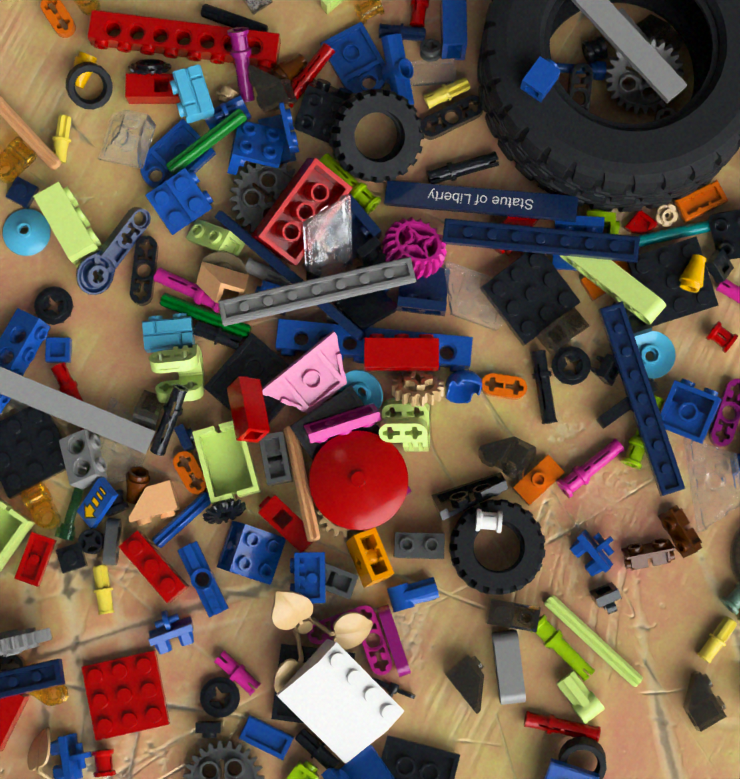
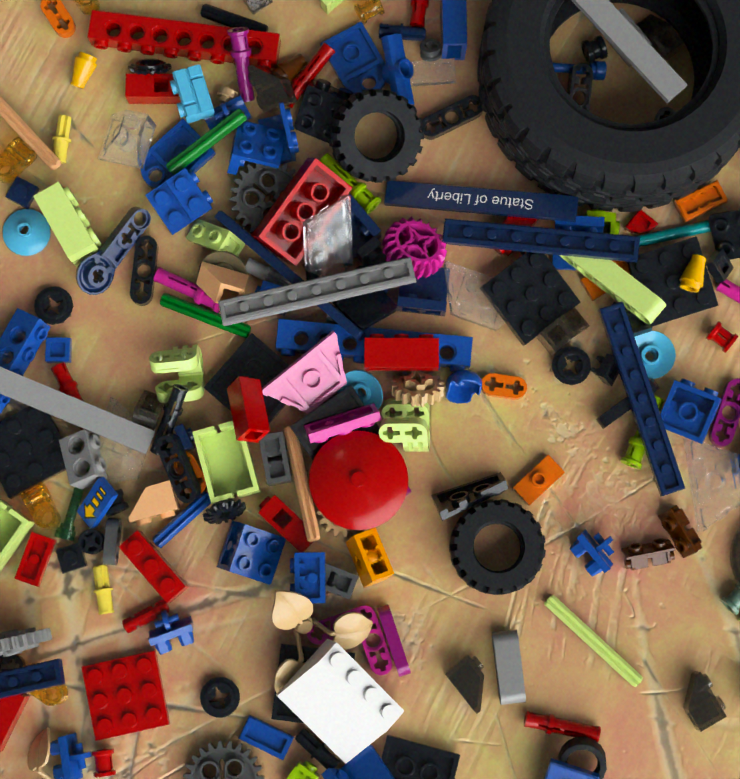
black tyre [66,62,113,110] -> none
reddish brown cone [126,466,150,504] -> none
medium azure brick [142,313,195,353] -> none
blue piece [177,541,229,618] -> none
black axle [193,321,243,350] -> none
black plate [195,721,223,738] -> none
dark pink pin [214,650,261,696] -> none
black piece [372,678,416,699] -> none
blue piece [387,577,439,612] -> none
dark grey brick [394,532,445,559] -> none
light yellow axle [423,77,470,109] -> none
black pin [426,151,499,184] -> none
white bush [475,509,503,533] -> none
clear smoke slope [479,436,536,480] -> none
clear smoke slope [485,599,541,632] -> none
blue brick [520,56,561,103] -> none
lime pin [529,614,595,681] -> none
black pin [530,350,558,424] -> none
dark pink pin [556,438,624,498] -> none
yellowish green piece [556,671,605,724] -> none
black tile [589,582,621,614] -> none
light grey gear [605,36,684,114] -> none
tan plate [655,203,678,227] -> none
light yellow axle [697,616,737,664] -> none
none -> red axle [122,599,170,633]
none -> black beam [156,433,201,503]

